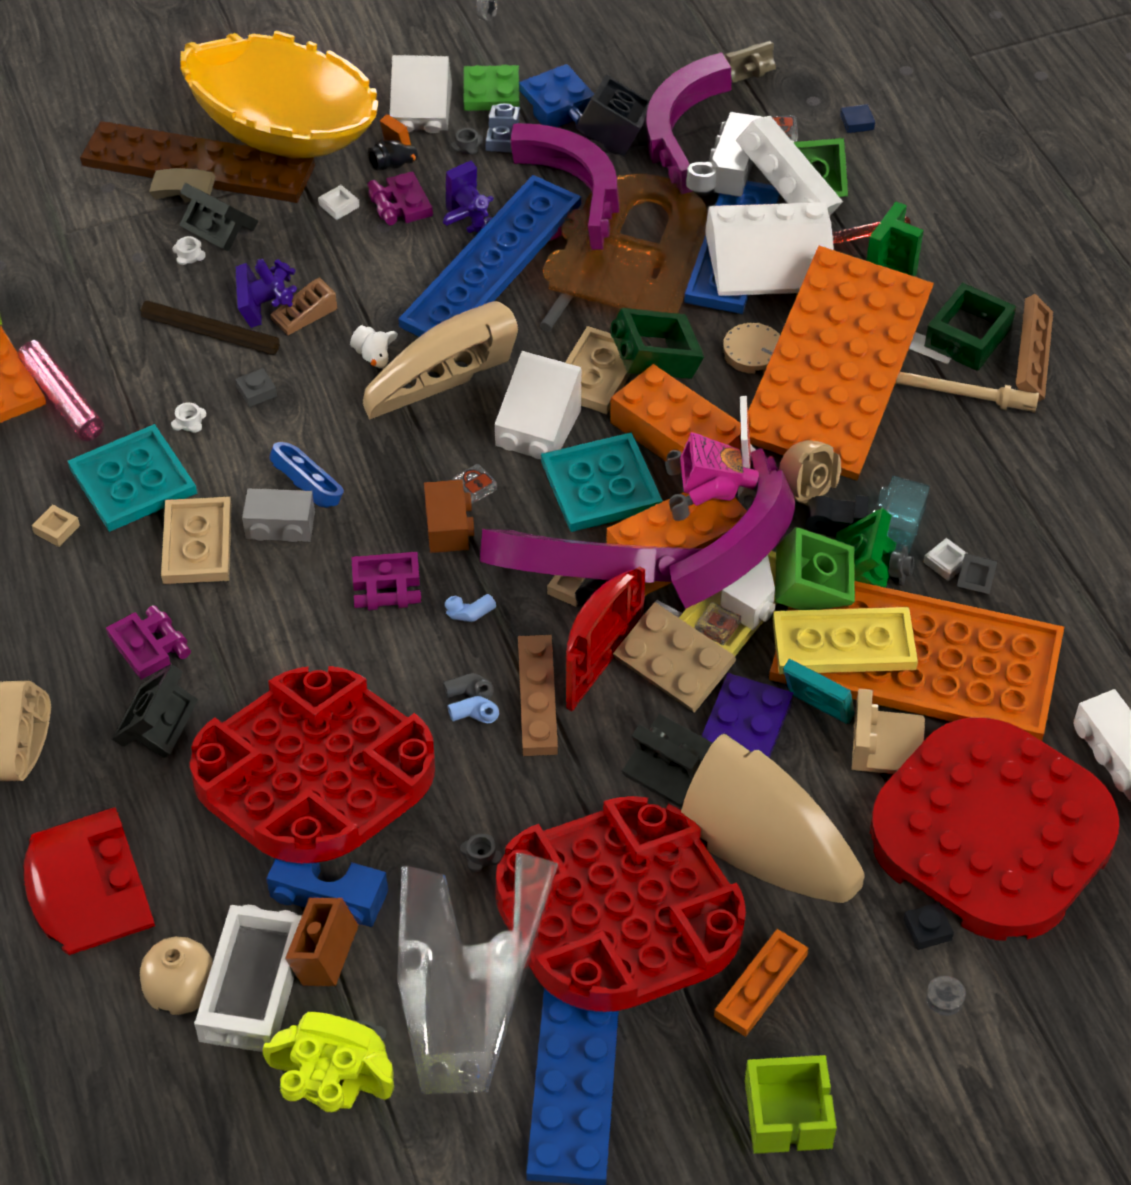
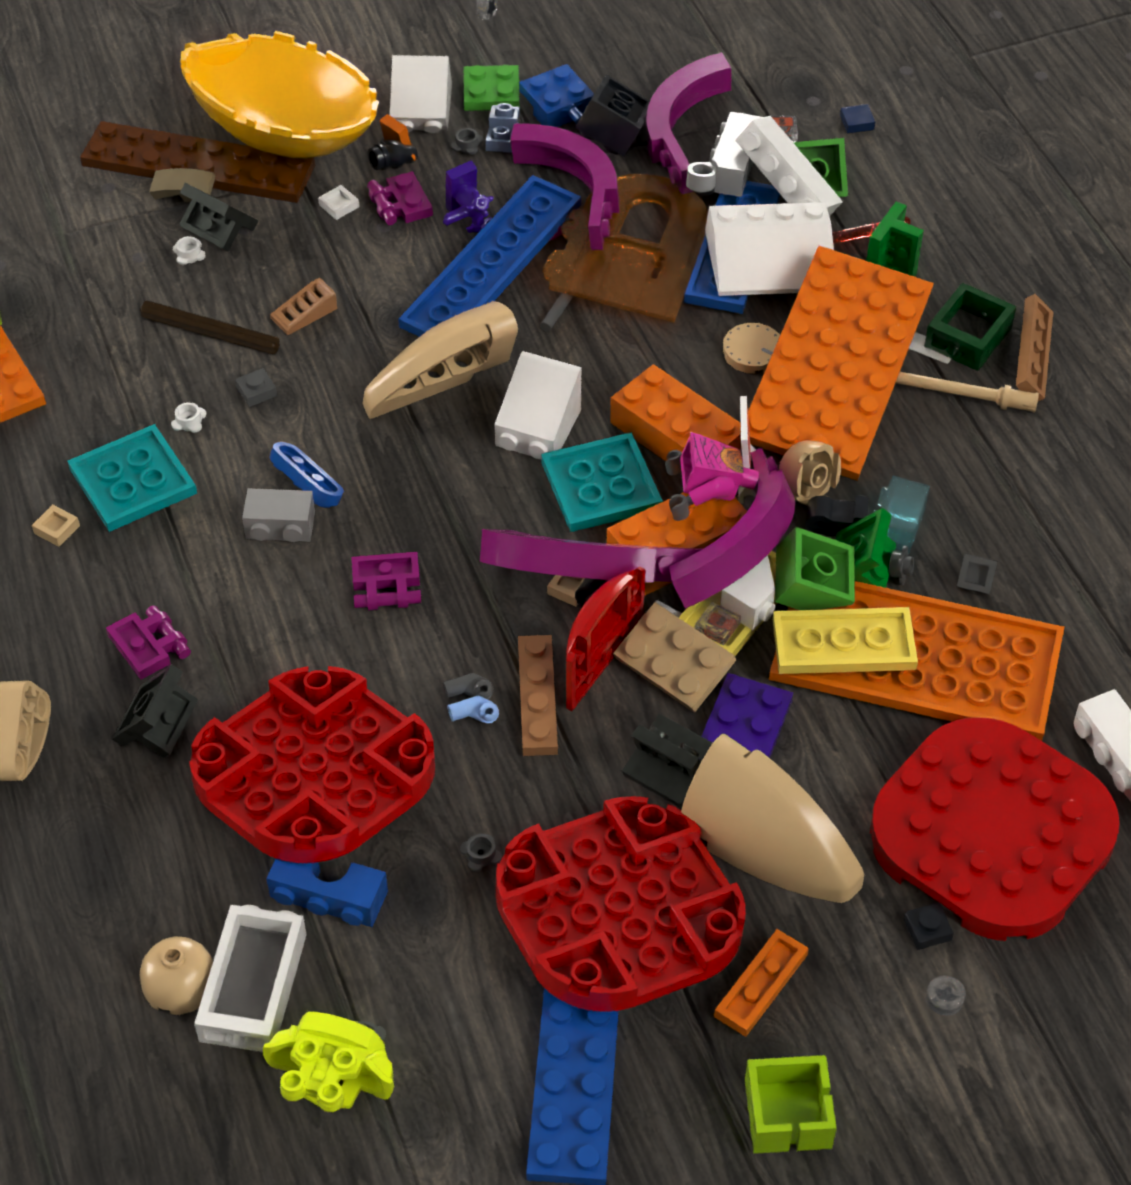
clear pink piece [18,341,104,441] -> none
red slope [24,807,155,955] -> none
tan plate [161,497,232,584] -> none
dark purple piece [236,258,297,328] -> none
dark orange brick [285,898,359,986] -> none
white animal [350,325,397,368] -> none
clear windscreen [397,853,558,1095] -> none
dark orange brick [424,479,475,553] -> none
light blue arm [445,594,496,622] -> none
tile [452,463,497,504] -> none
tan plate [565,326,631,414] -> none
dark green window [610,308,704,379] -> none
dark tan hips [724,41,776,83] -> none
teal tile [783,658,855,724] -> none
tan bracket [851,688,925,774] -> none
white tile [923,538,968,581] -> none

